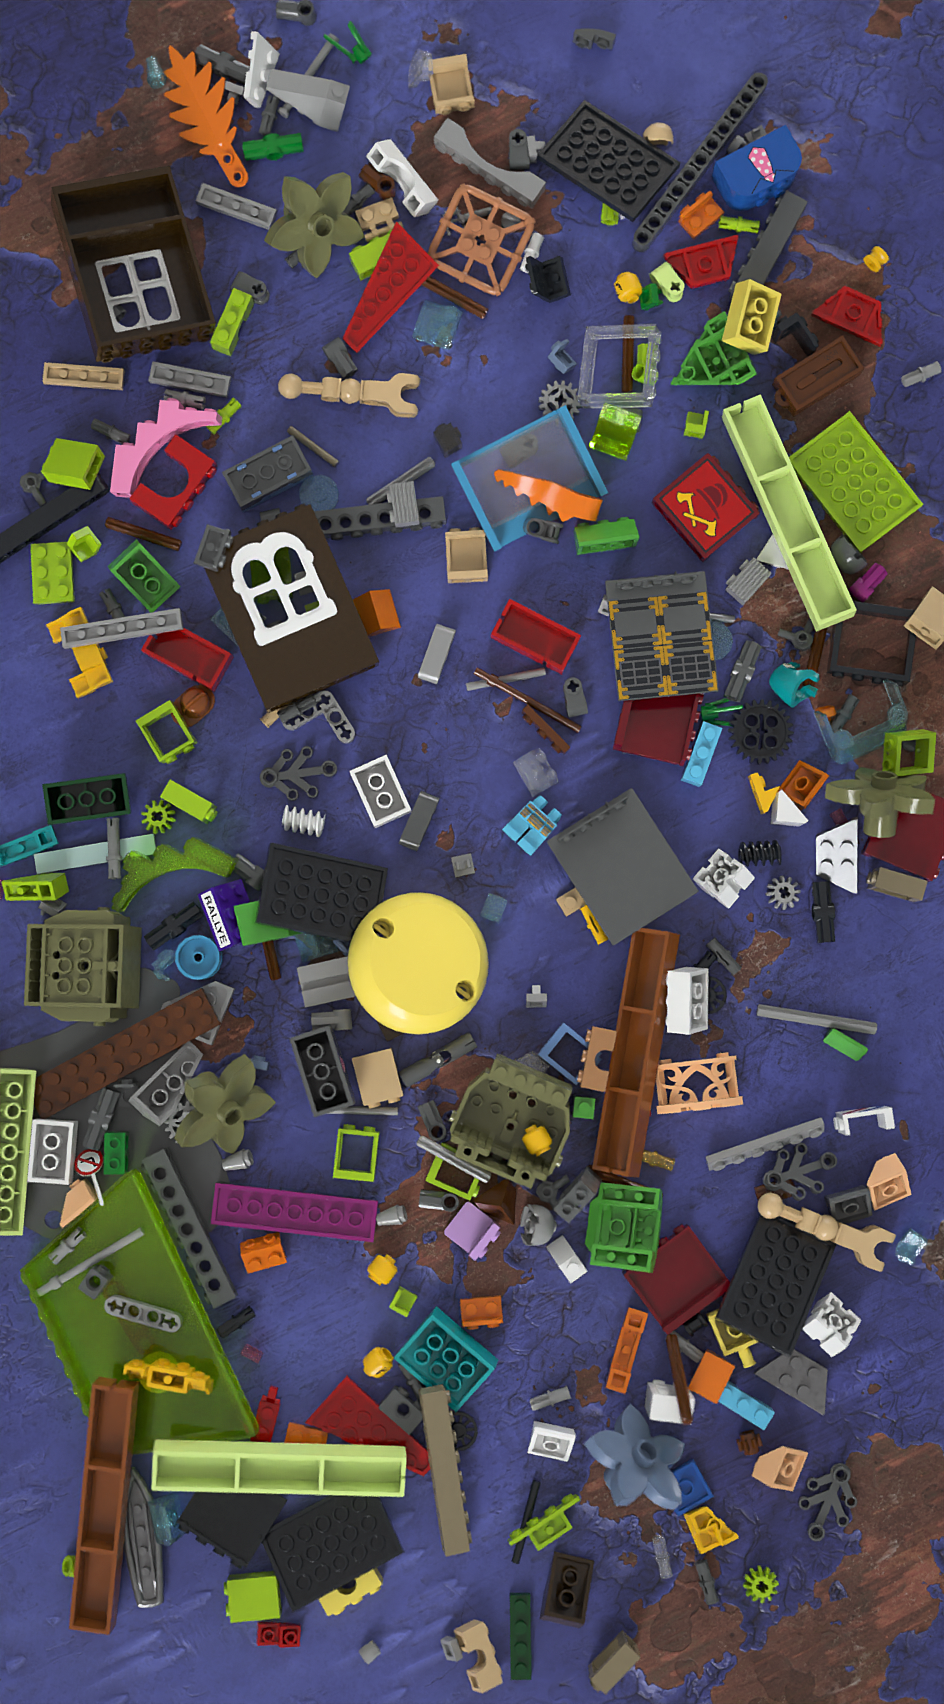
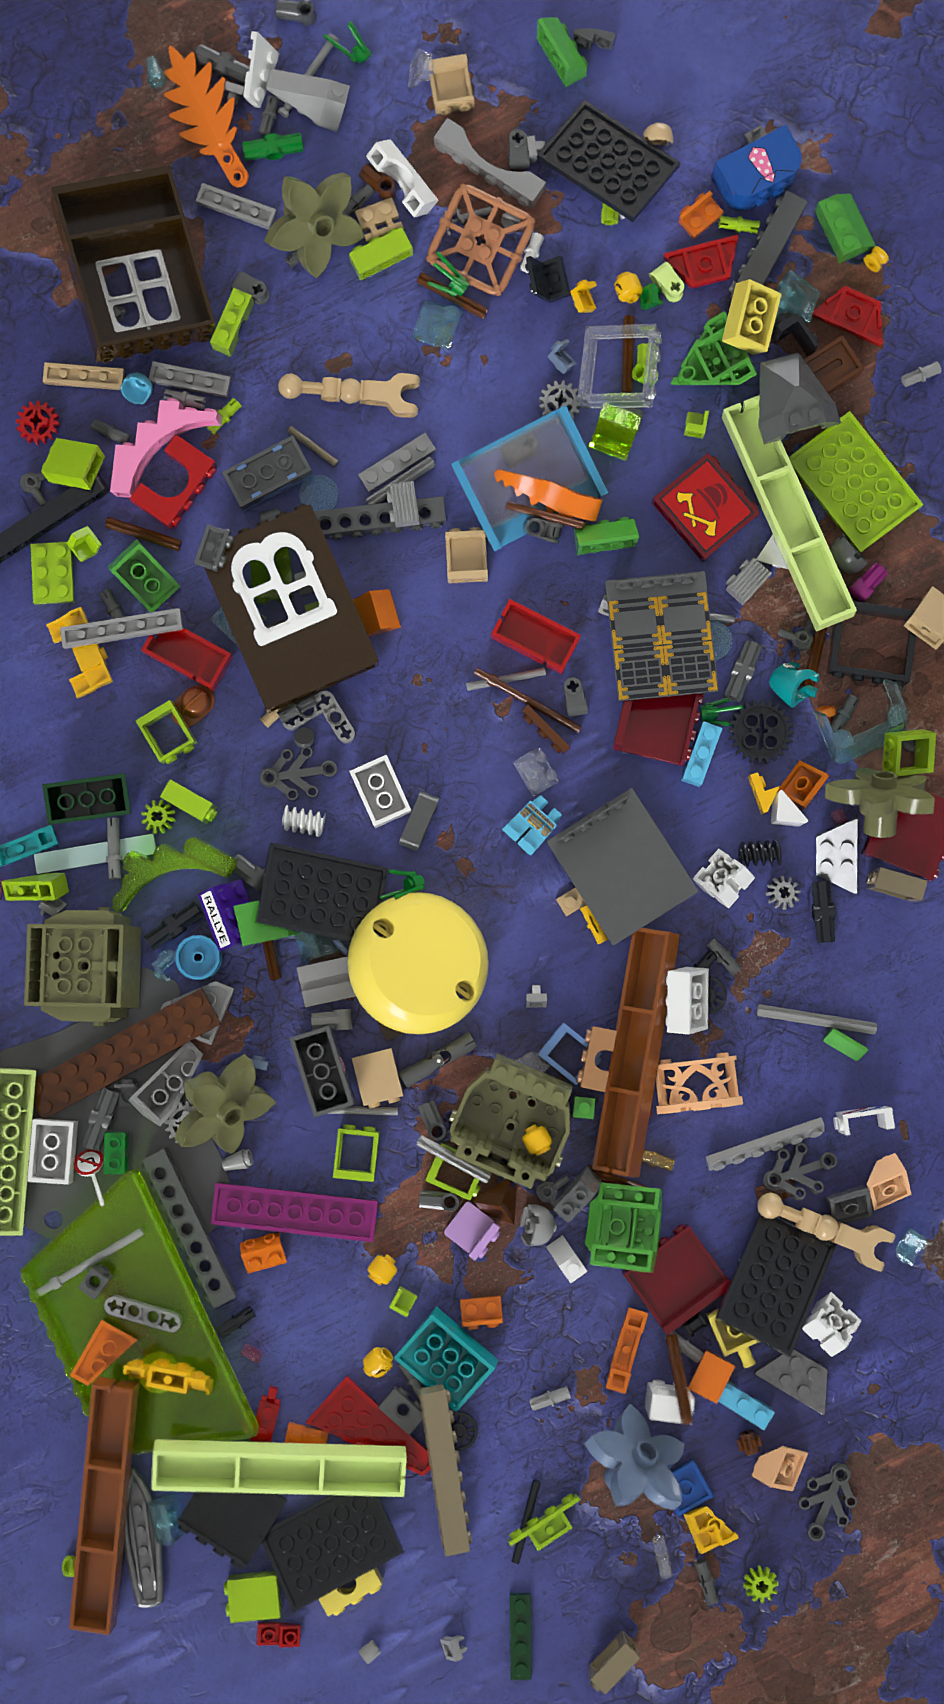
light grey pin [48,1227,87,1264] -> none
light nougat slope [60,1178,99,1228] -> none
dark grey piece [322,337,358,380] -> none
red wing [342,221,439,353] -> none
light grey cone [376,1204,407,1226] -> none
light grey beam [418,624,456,684] -> none
clear smoke brick [433,423,462,458] -> none
light grey tile [451,853,475,878] -> none
tan arch [453,1619,503,1693] -> none
clear light blue panel [480,893,507,923] -> none
white slope [528,1421,575,1462] -> none
dark brown slope [539,1551,594,1628] -> none
dark grey beam [633,72,768,252] -> none
light grey tile [726,135,748,154] -> none
none -> red gear [15,400,61,445]
none -> orange wing [70,1319,138,1386]
none -> medium azure hair [120,372,153,404]
none -> dark grey tile [294,727,315,748]
none -> light grey plate [358,433,436,493]
none -> green plant [380,869,425,900]
none -> green plant [428,251,470,297]
none -> reddish brown bar [506,501,585,530]
none -> bright green slope [536,18,588,87]
none -> yellow bracket [570,280,597,313]
none -> dark grey wedge [758,353,841,444]
none -> clear light blue slope [776,270,821,323]
none -> bright green slope [815,194,876,263]

